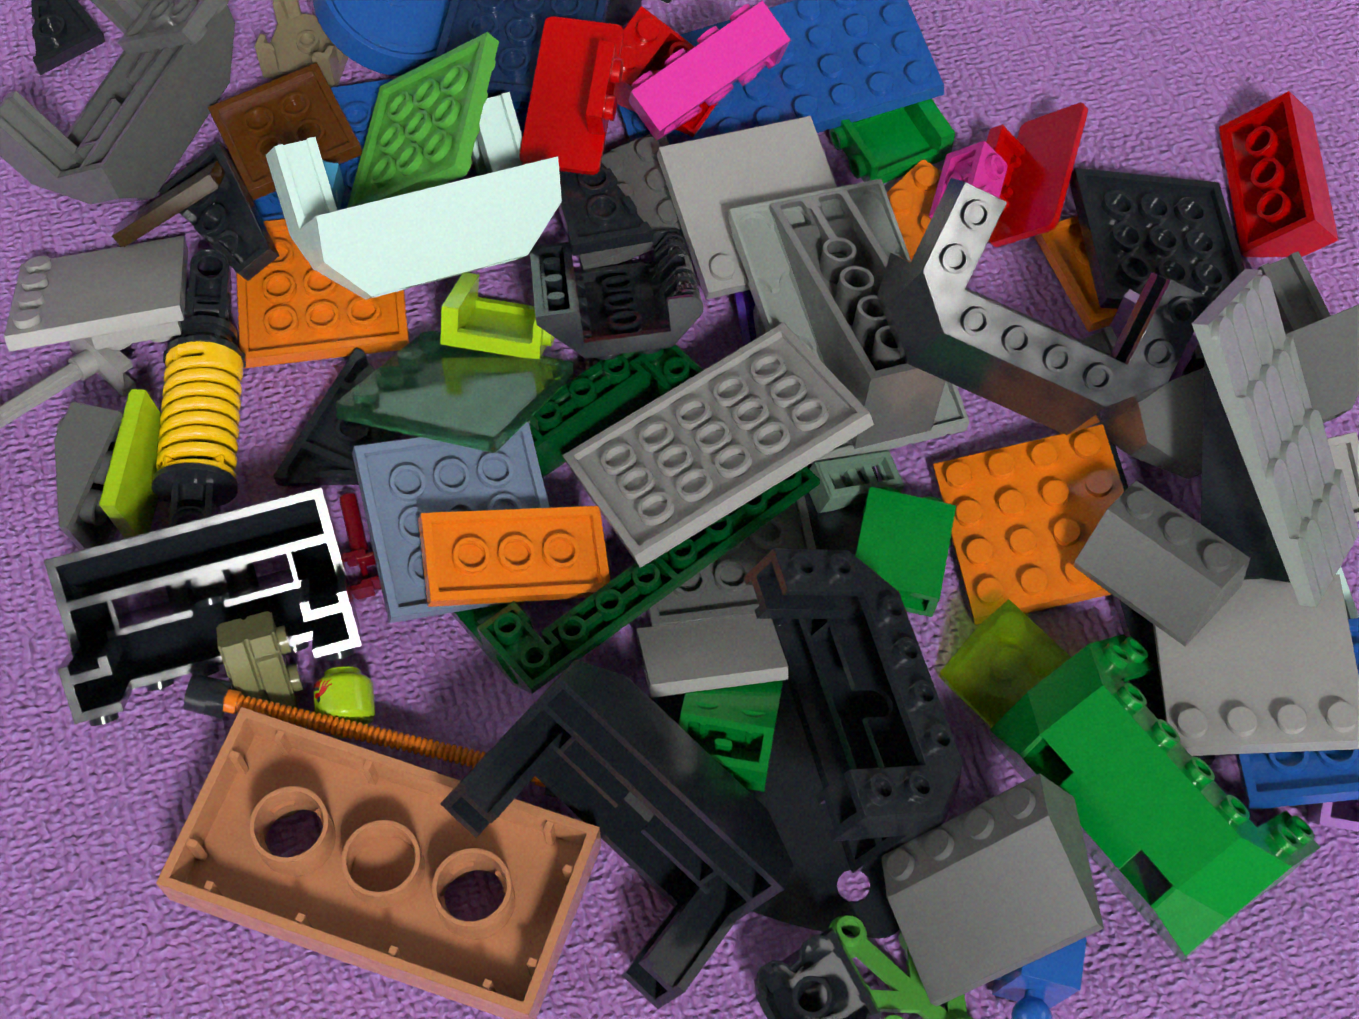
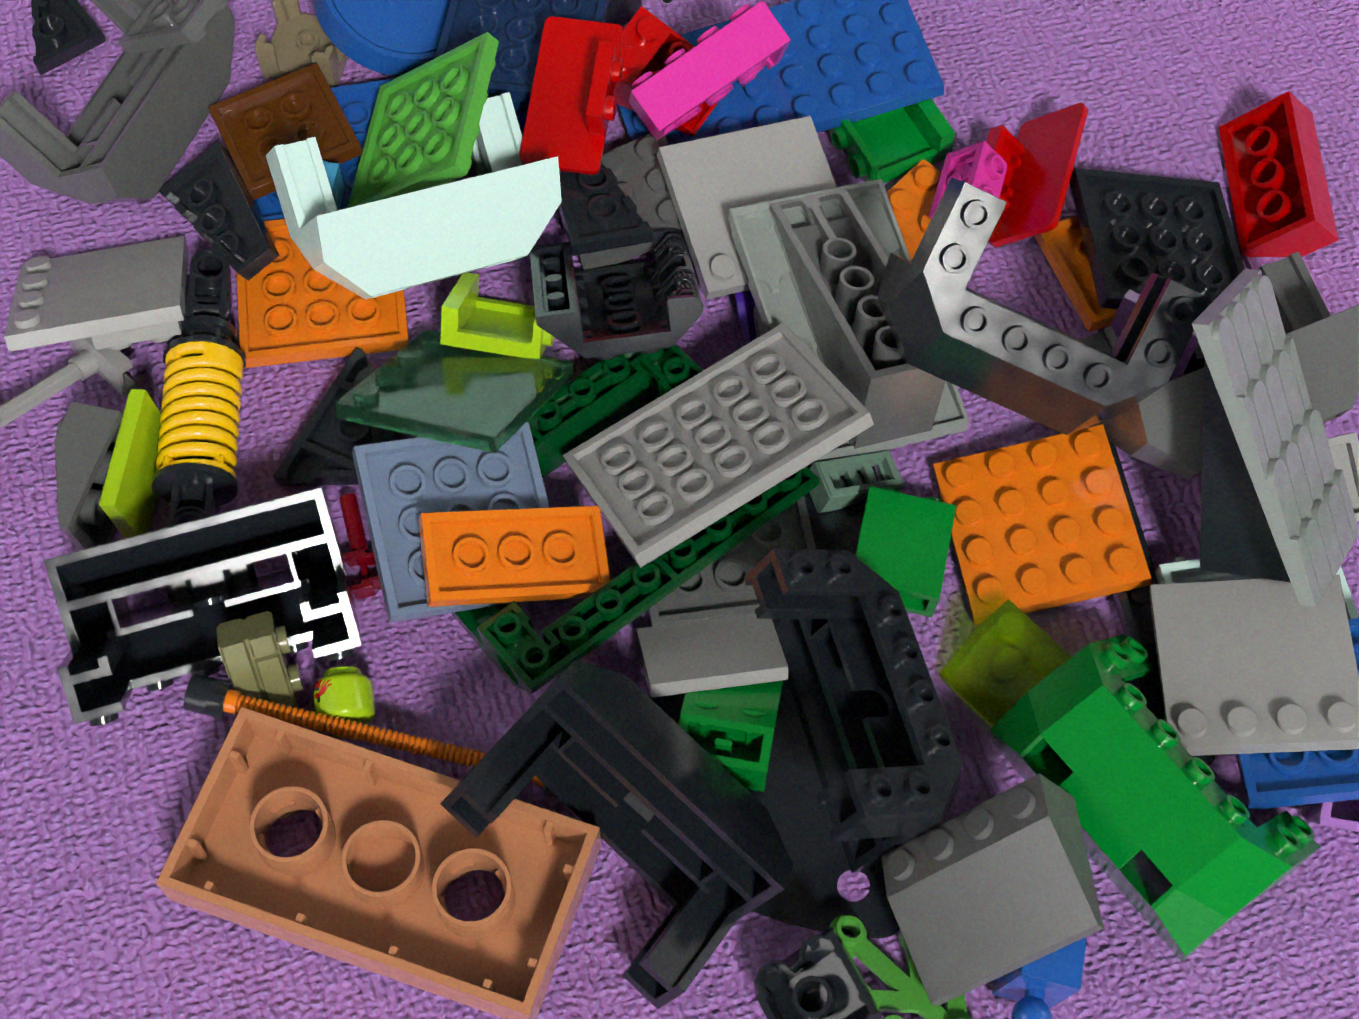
dark brown tile [112,161,226,247] -> none
dark grey slope [1074,480,1250,647] -> none

